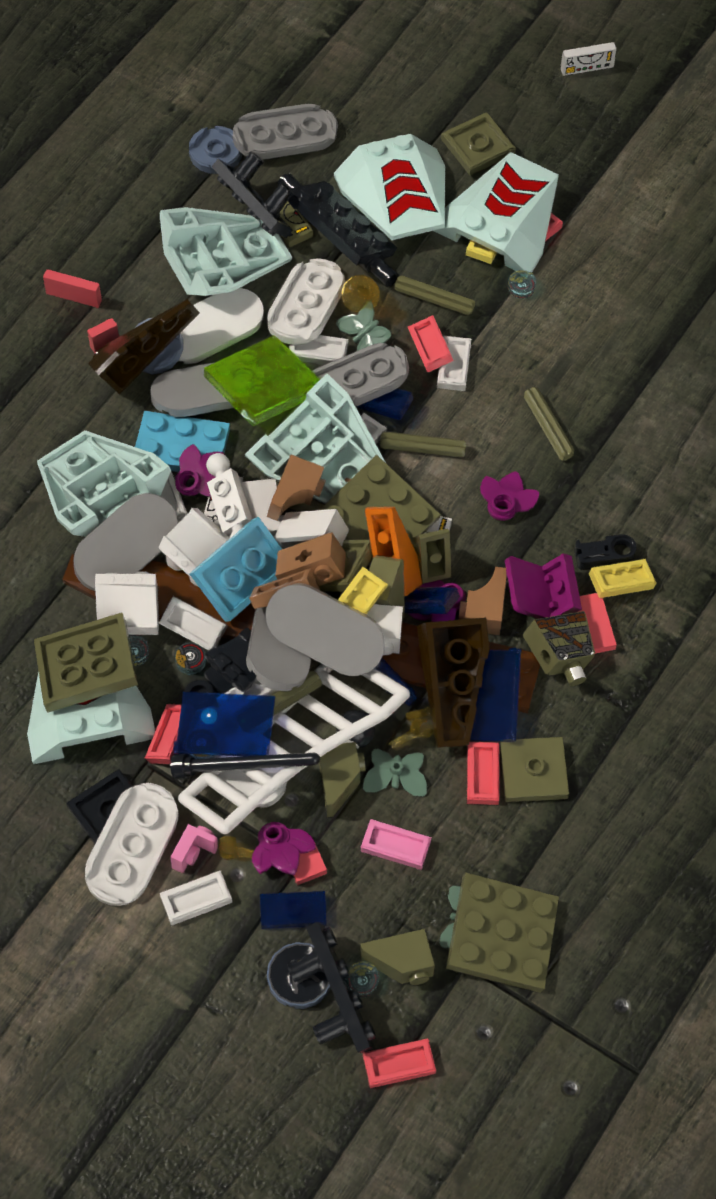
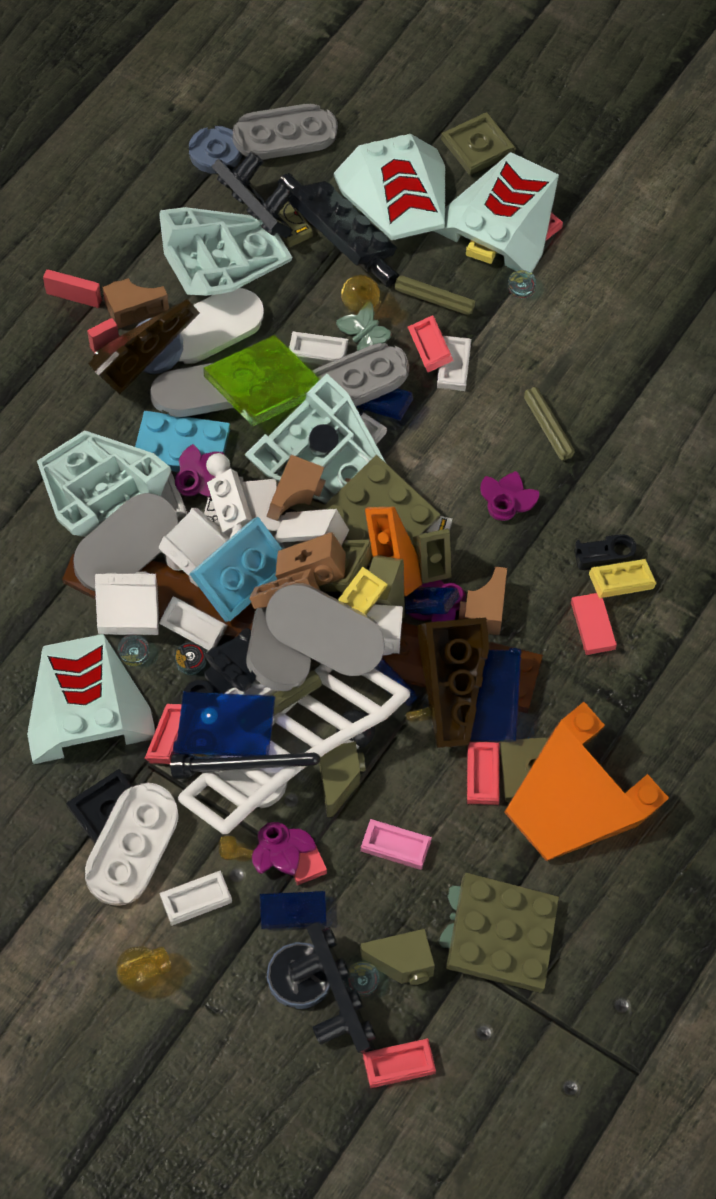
olive plate [34,612,138,713] -> none
bright pink bracket [170,824,218,873] -> none
white tile [267,258,345,345] -> none
sand green piece [363,749,427,796] -> none
olive axle [380,431,466,457] -> none
clear yellow hand [389,718,434,749] -> none
magenta bracket [505,553,582,619] -> none
torso [523,611,595,686] -> none
white tile [561,42,616,76] -> none
none -> medium nougat arch [102,278,169,329]
none -> clear yellow piece [115,946,171,992]
none -> black tile [308,424,338,455]
none -> orange wedge [504,702,669,861]

